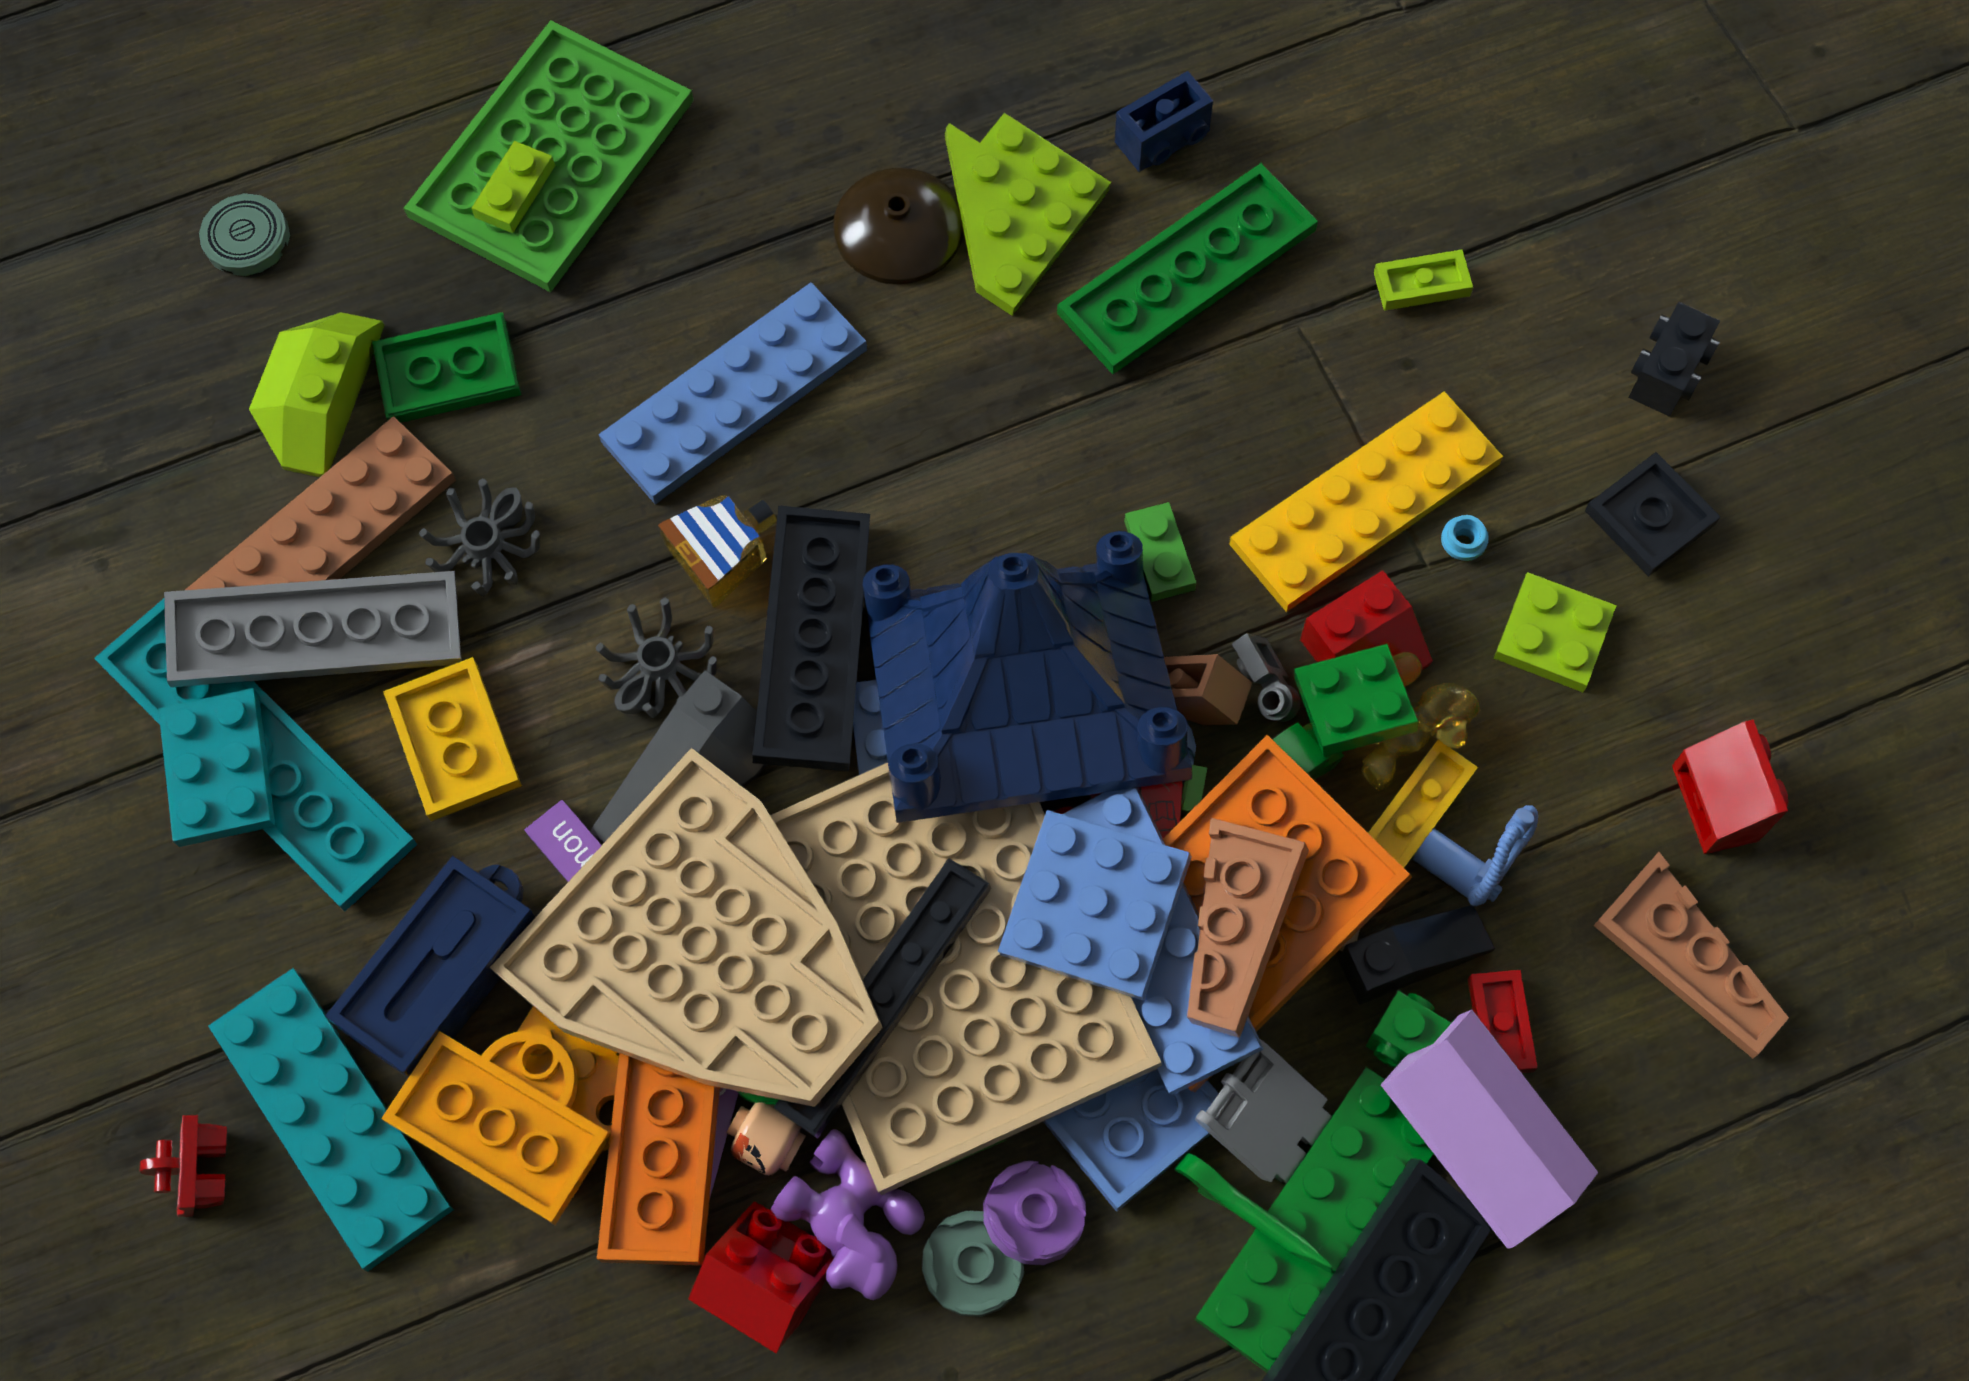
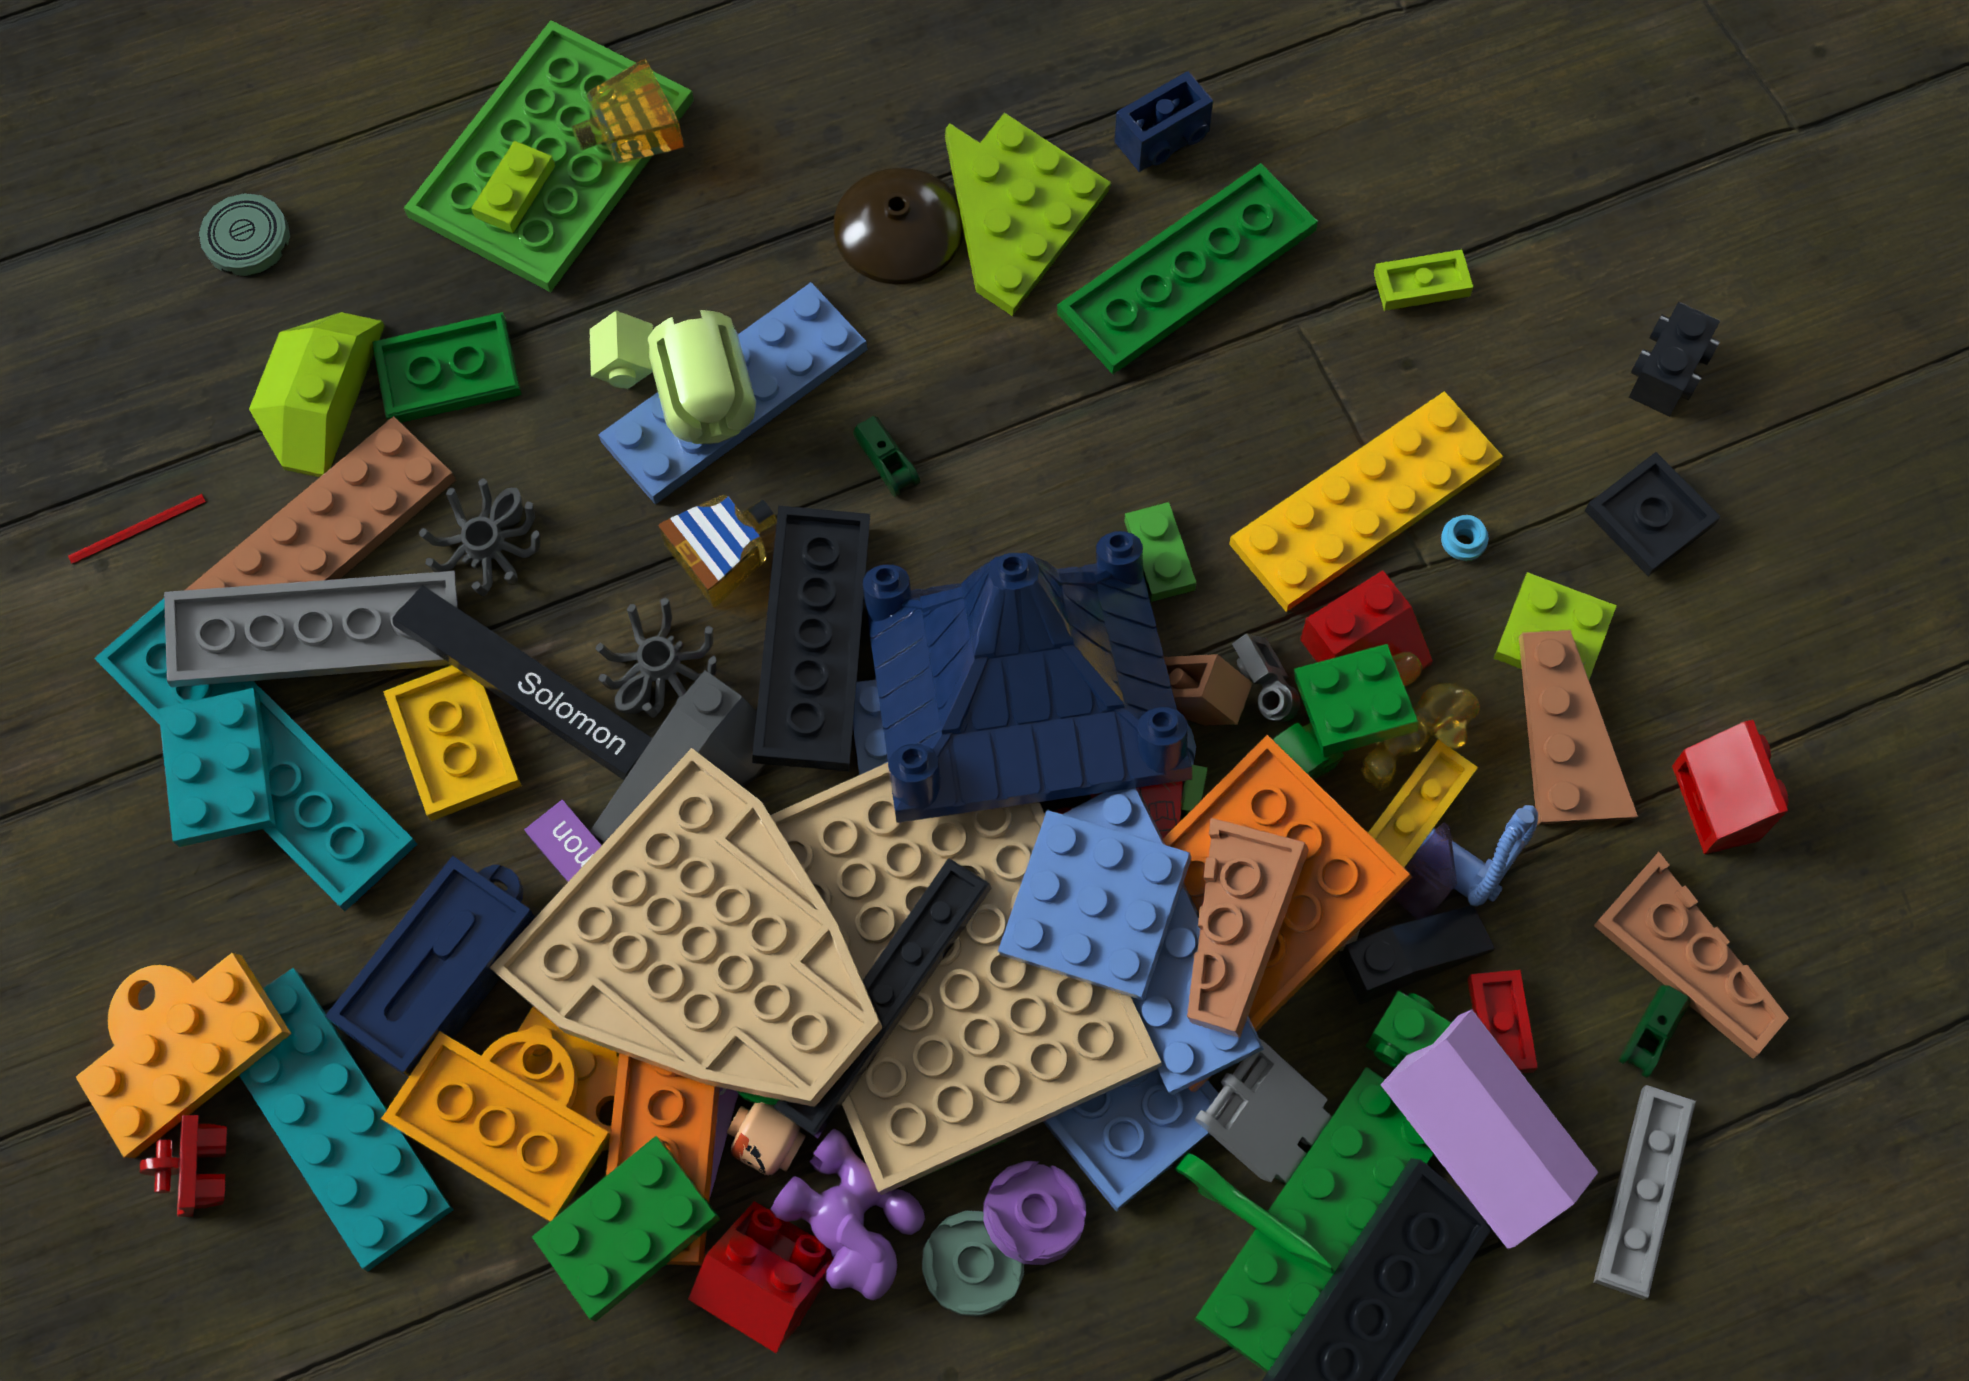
none -> red piece [68,494,206,564]
none -> light orange plate [76,953,292,1158]
none -> black tile [393,585,652,780]
none -> green plate [532,1136,720,1322]
none -> clear yellow torso [571,59,684,163]
none -> yellowish green brick [590,311,653,389]
none -> yellowish green cylinder [648,310,756,444]
none -> dark green bar [853,416,920,497]
none -> clear purple tile [1393,822,1457,919]
none -> nougat wing [1519,630,1638,825]
none -> light grey tile [1593,1085,1696,1300]
none -> dark green bar [1618,985,1691,1078]

